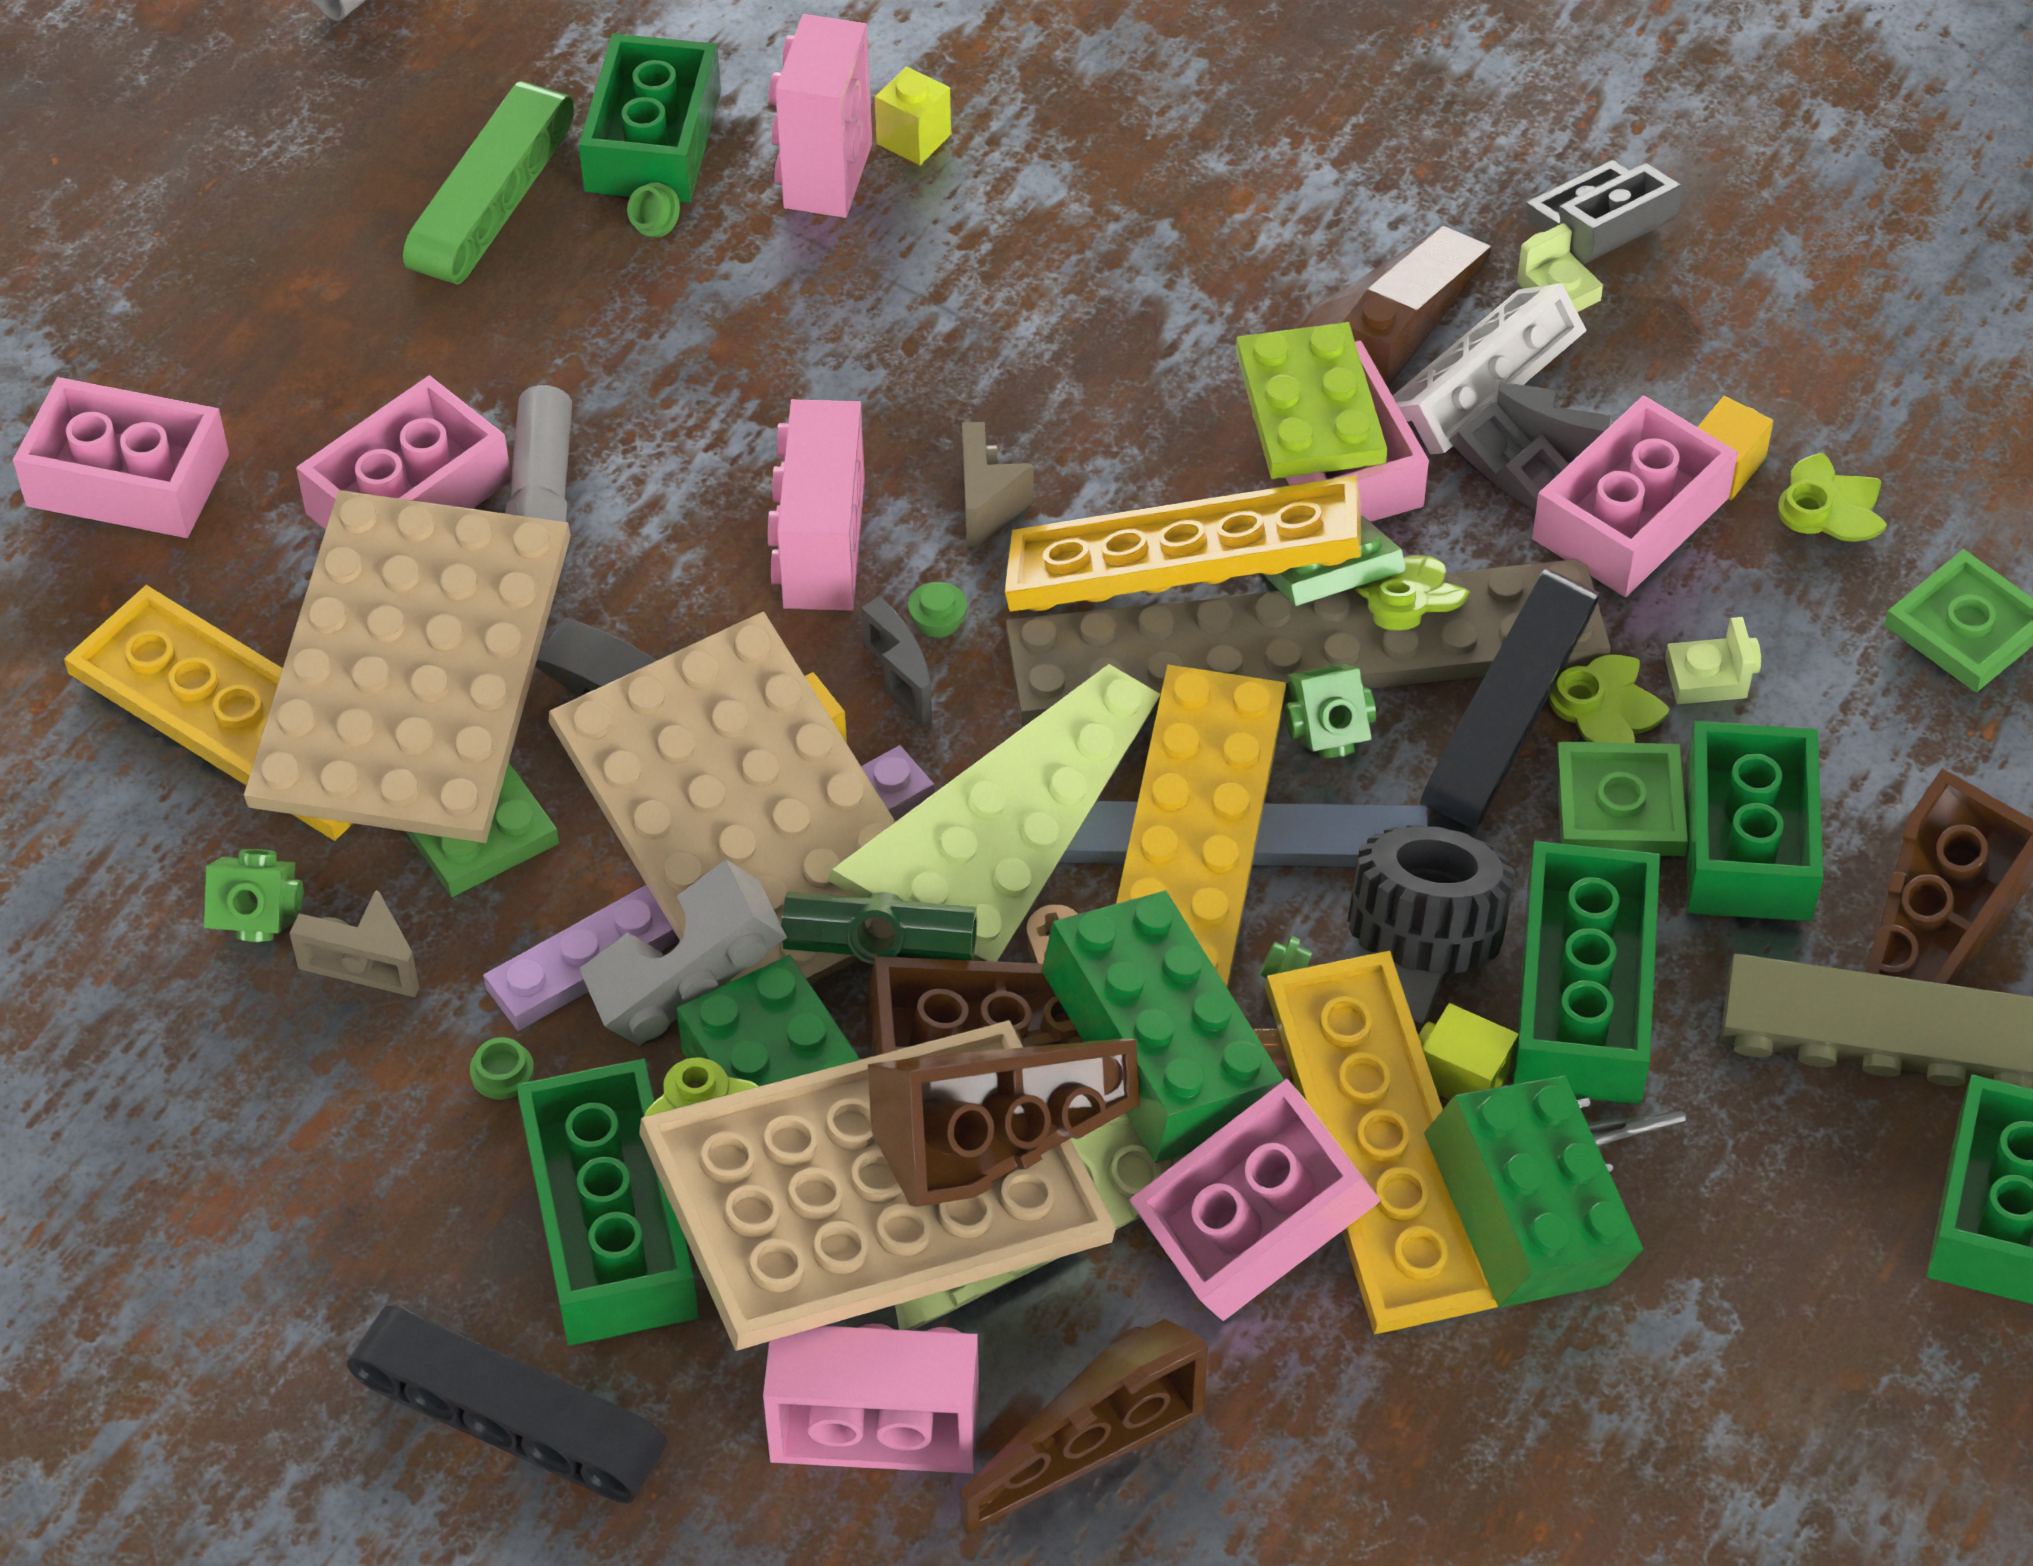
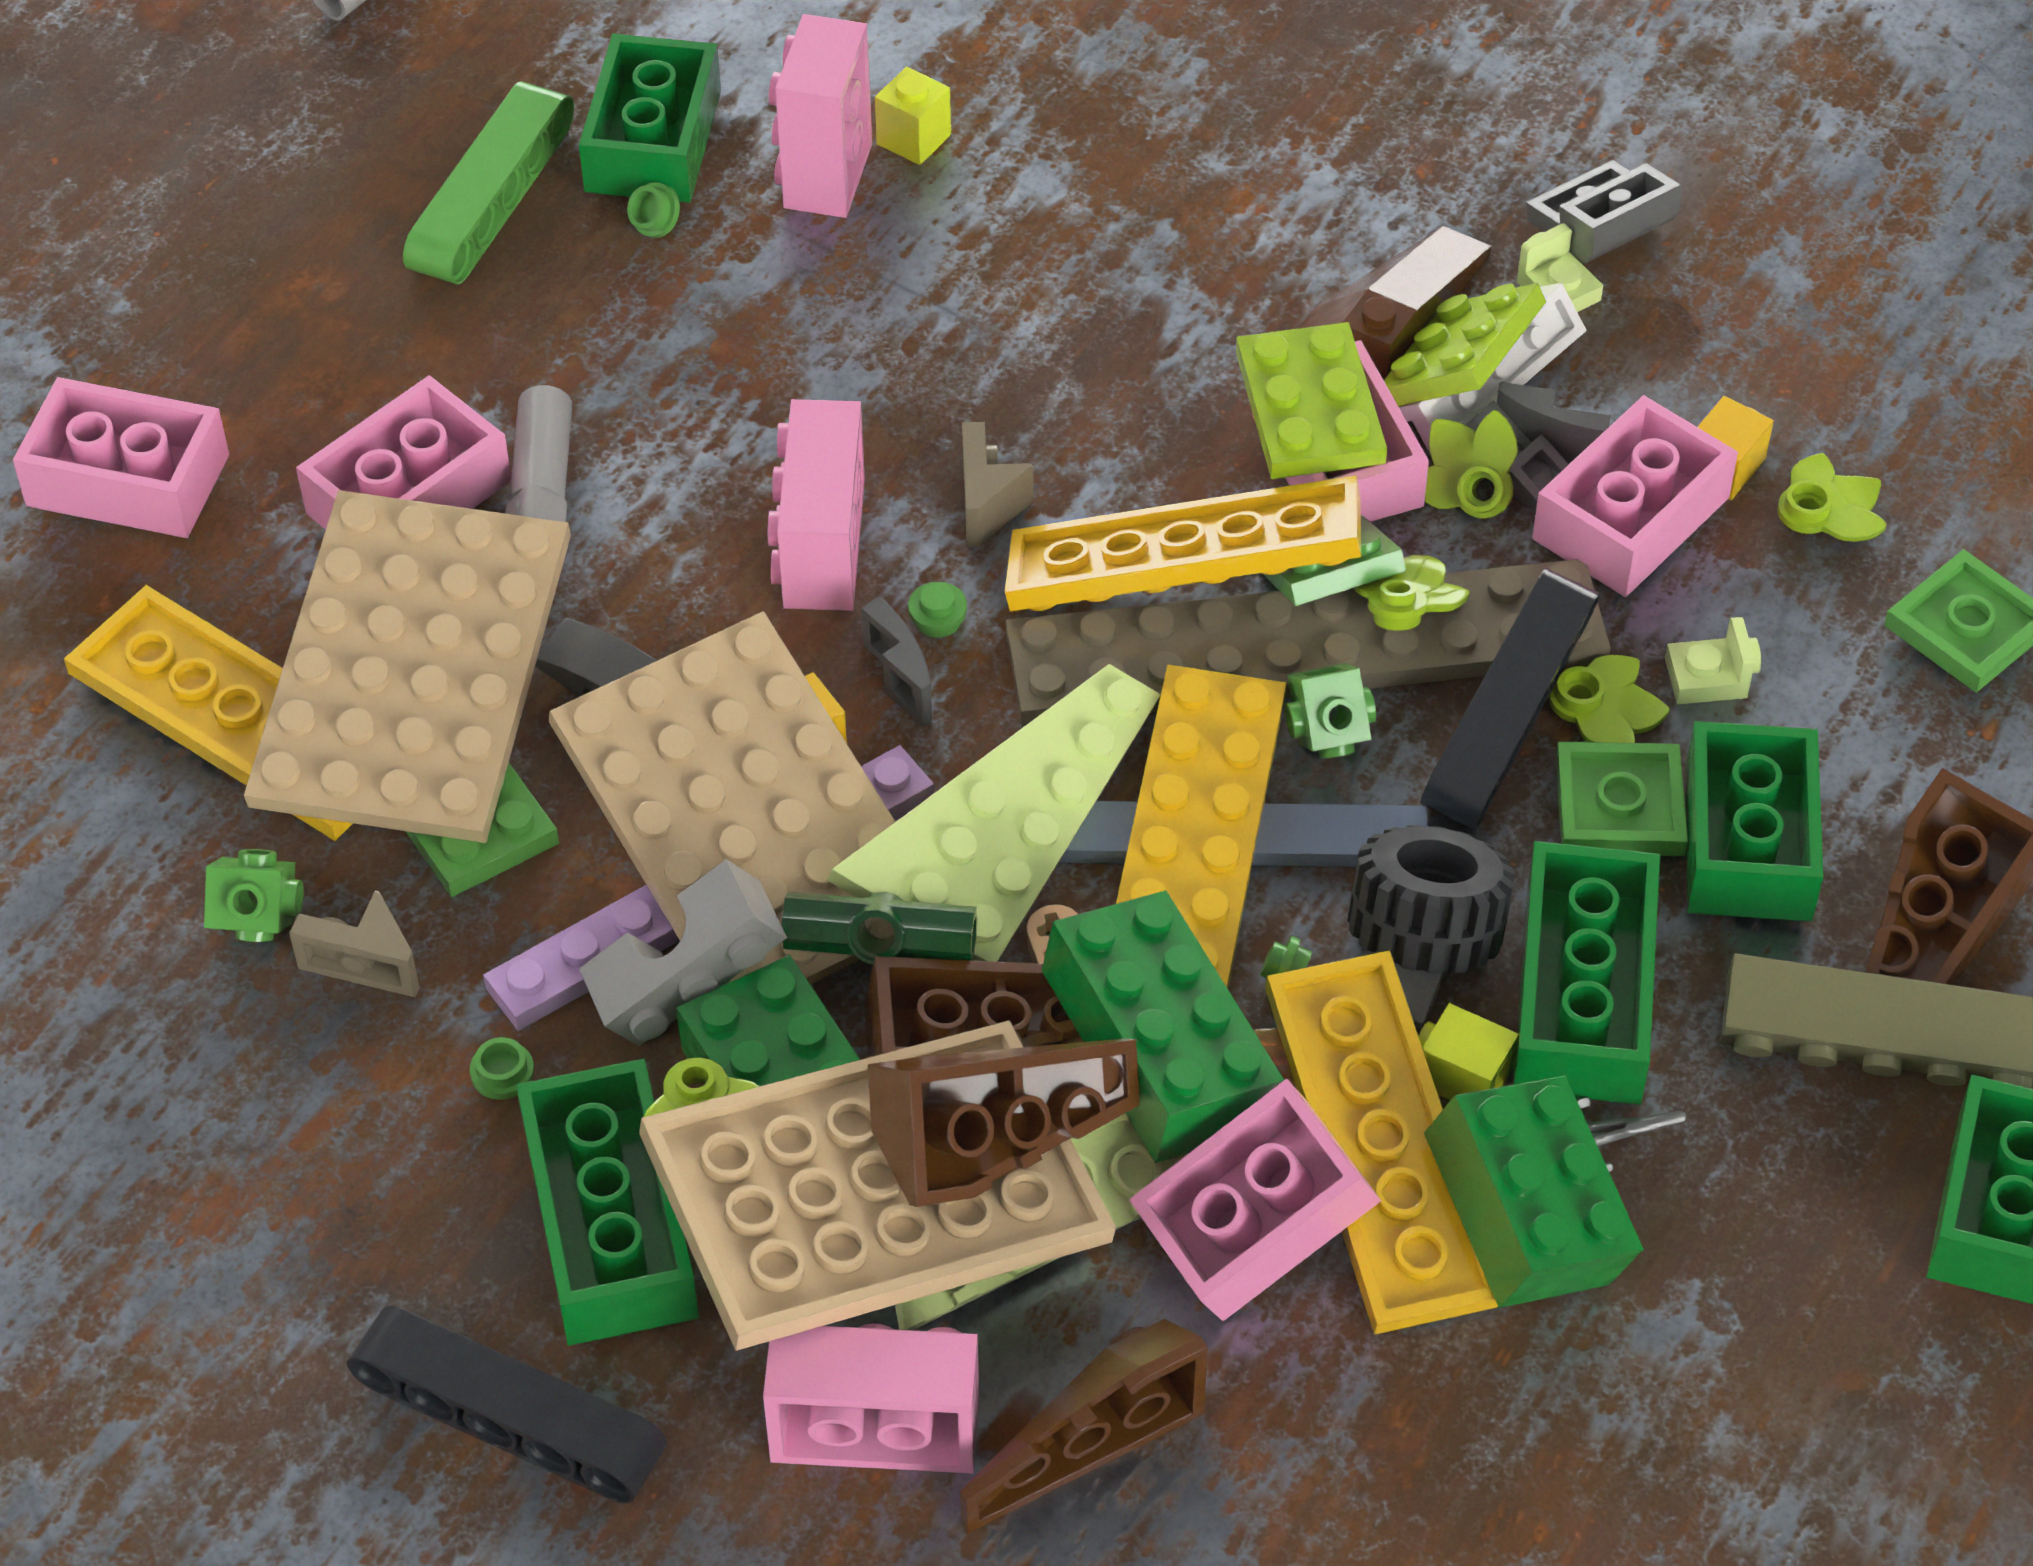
none -> lime plate [1384,283,1547,406]
none -> lime plate [1425,410,1518,519]

